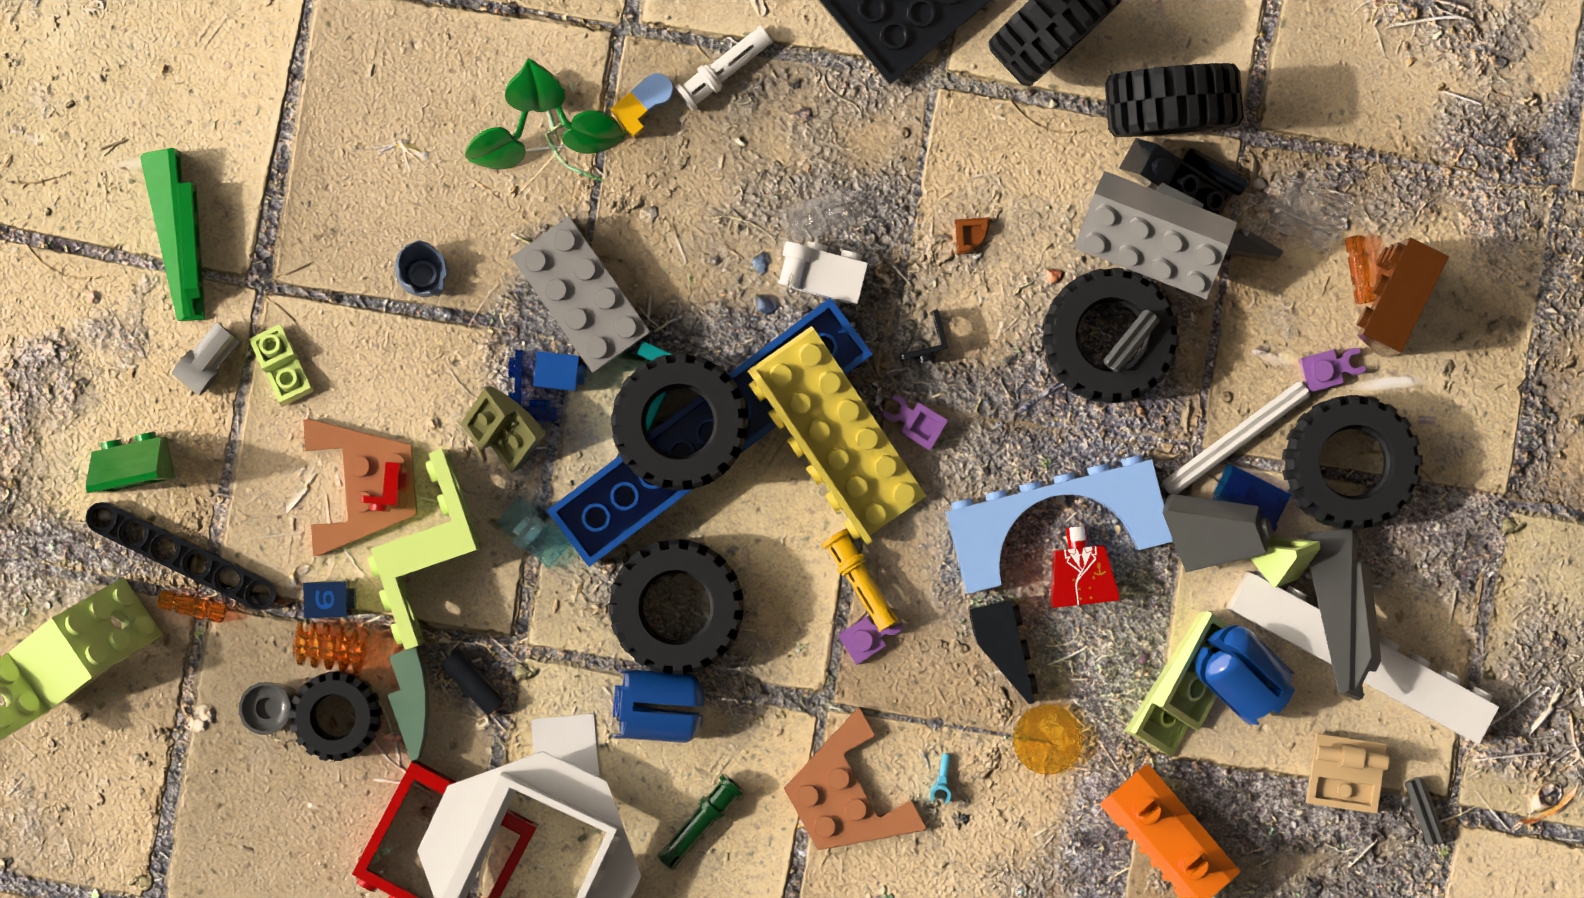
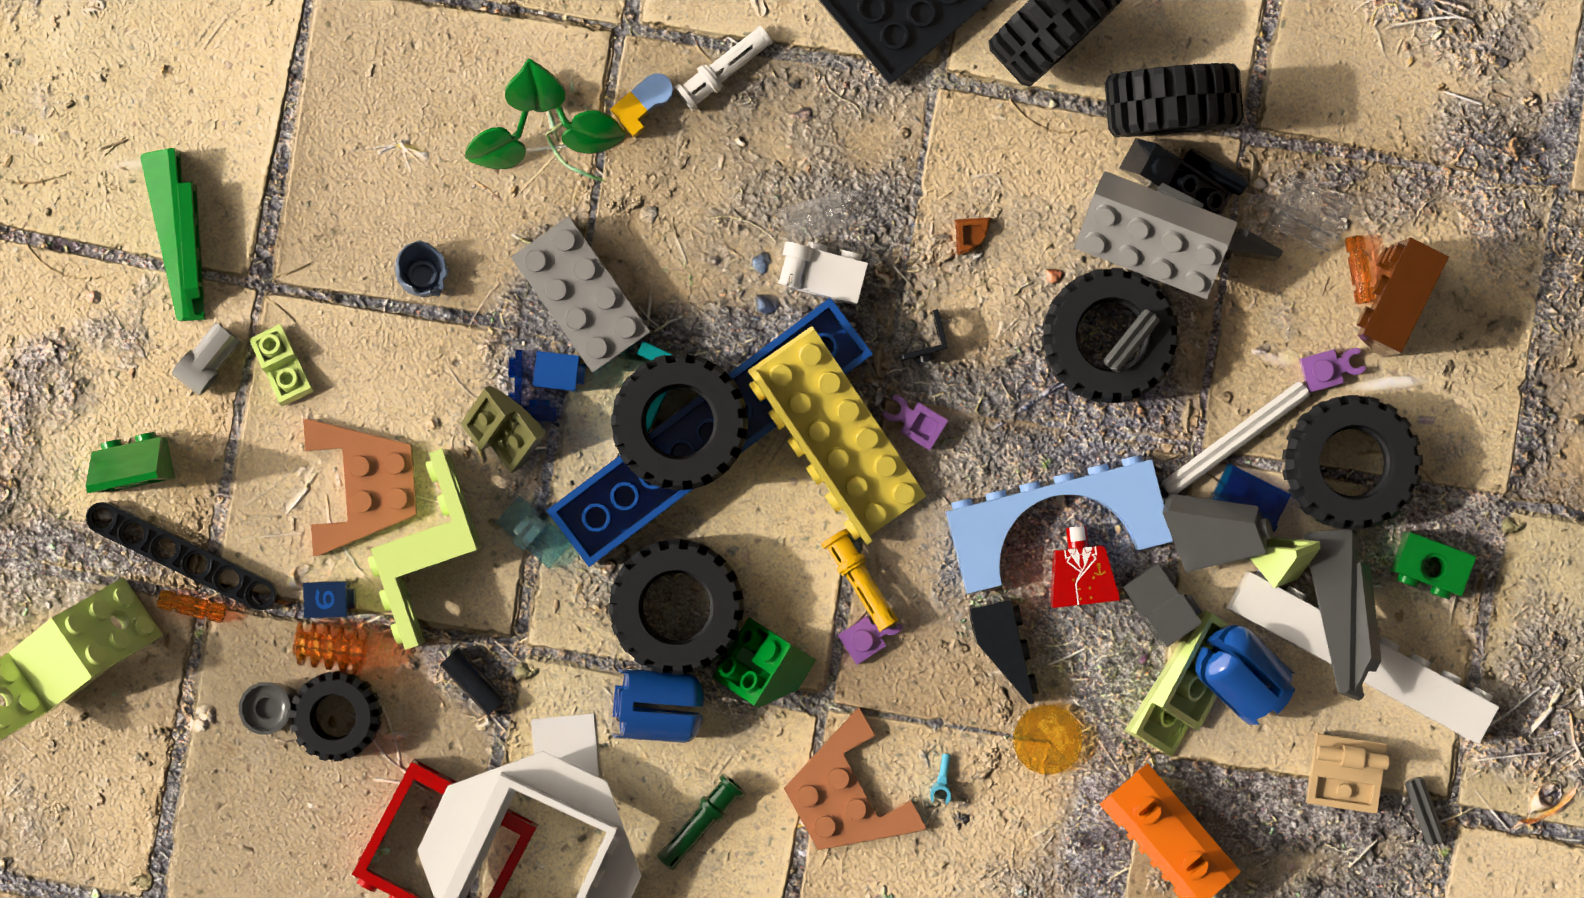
red bracket [361,462,408,512] -> none
sand green slope [387,646,429,761] -> none
none -> green slope [712,617,816,708]
none -> dark grey brick [1120,563,1202,647]
none -> green brick [1390,532,1476,600]

